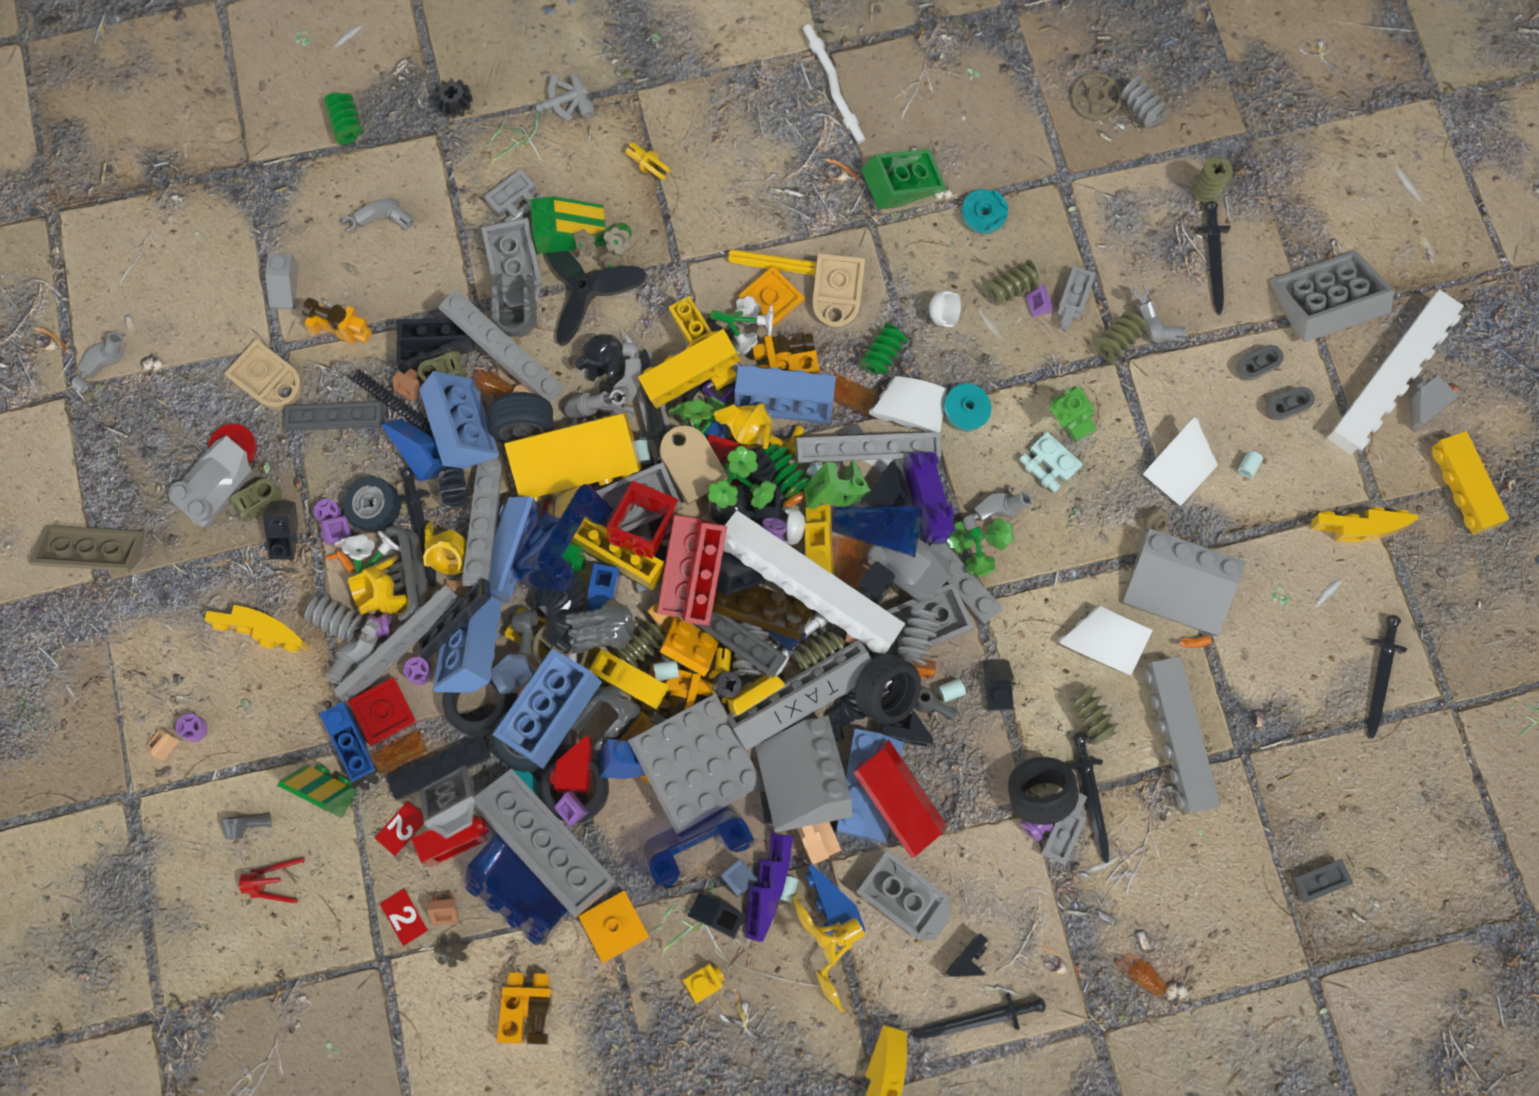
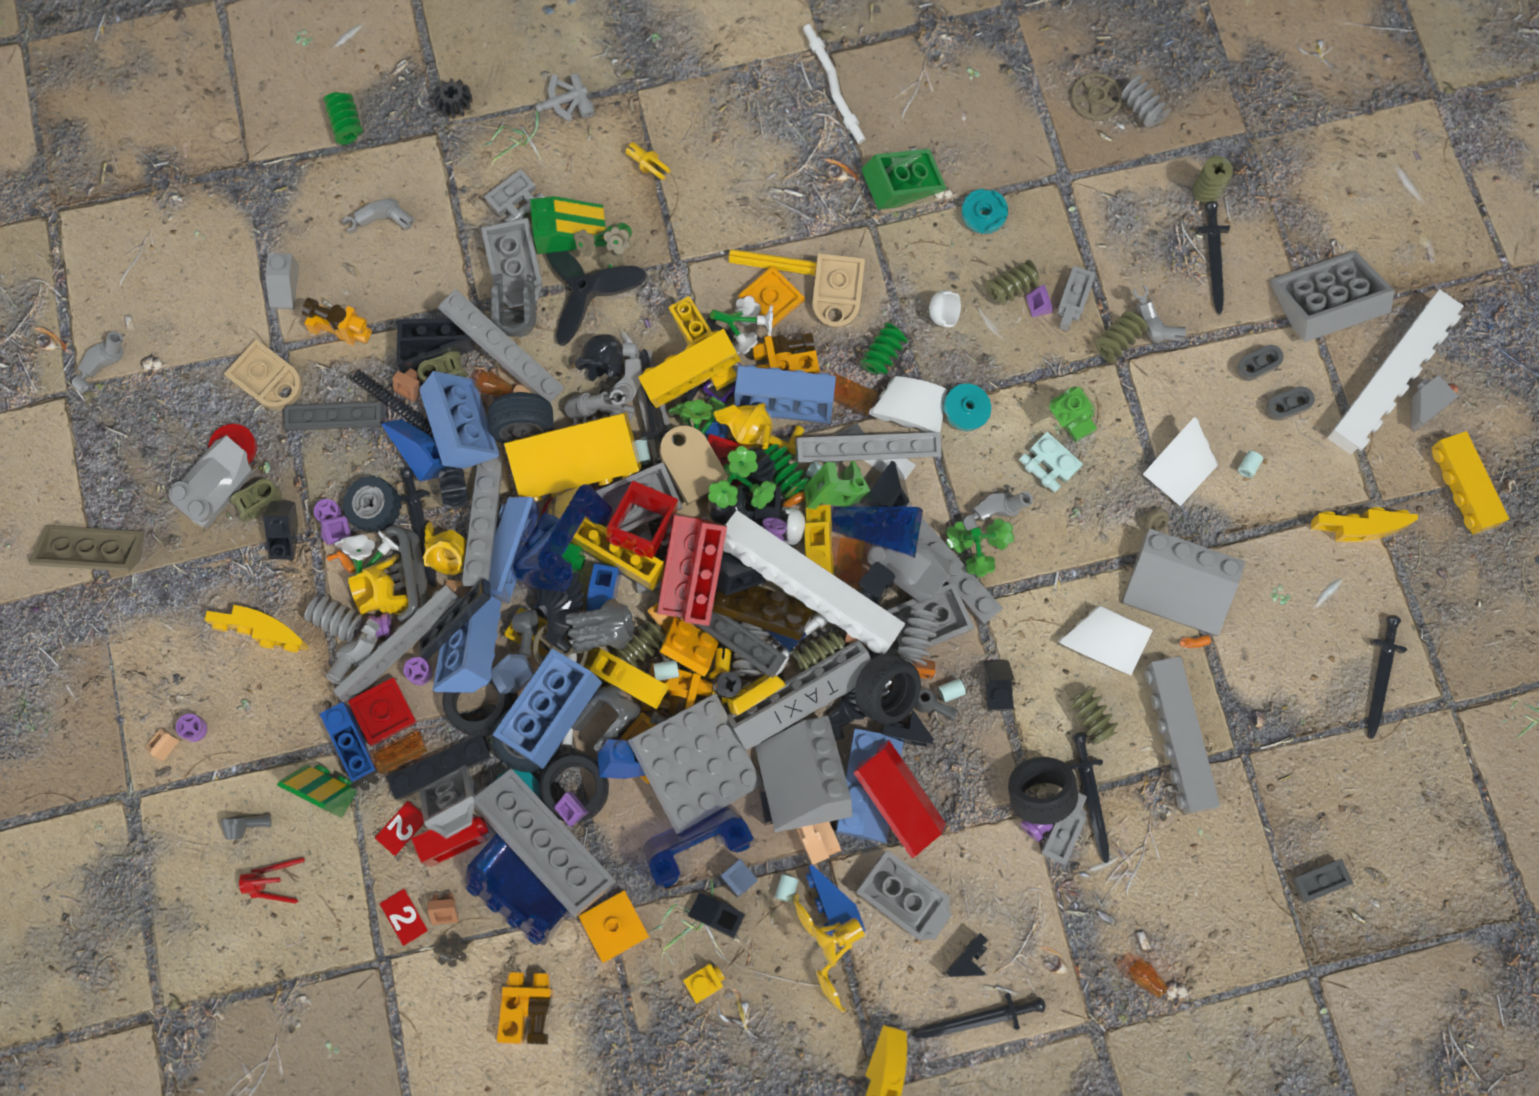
red slope [551,737,592,793] -> none
dark purple slope [745,833,793,942] -> none
dark purple brick [902,452,955,545] -> none

